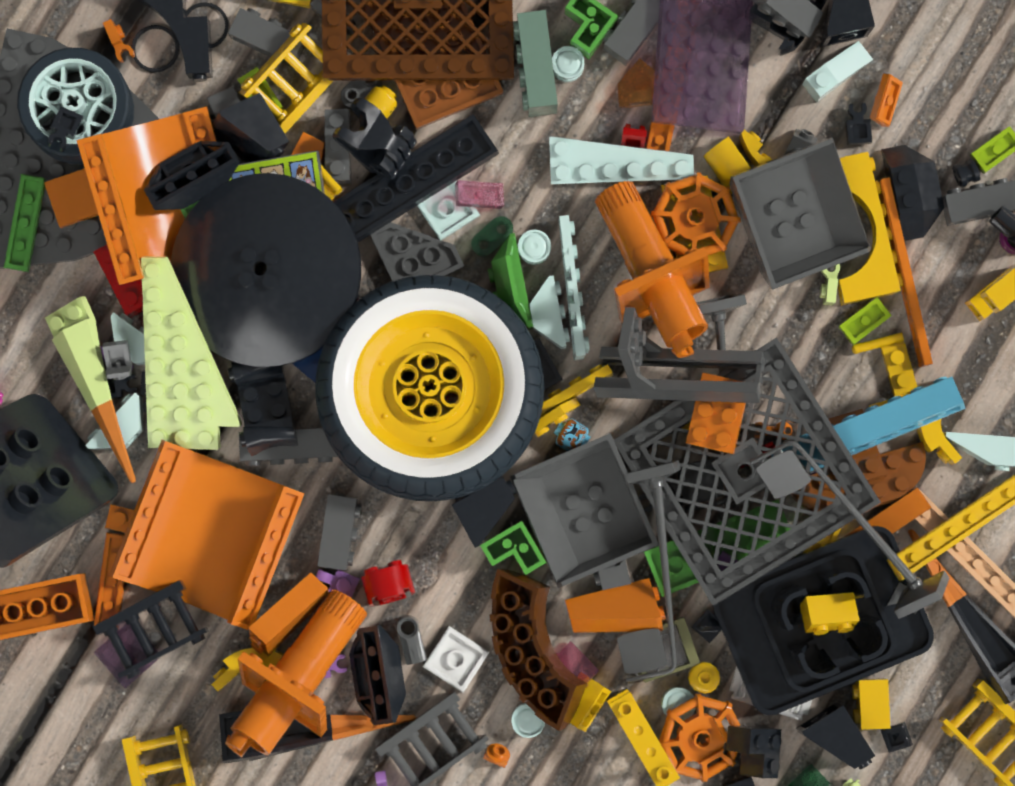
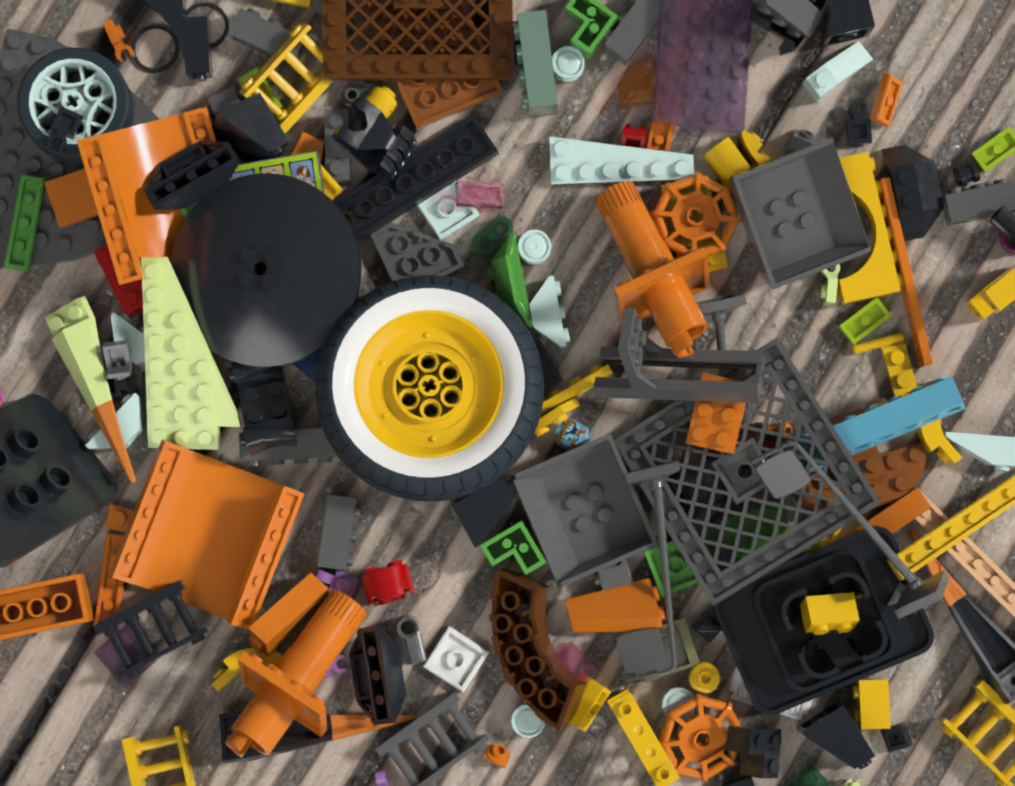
light aqua wing [558,215,590,360] -> none

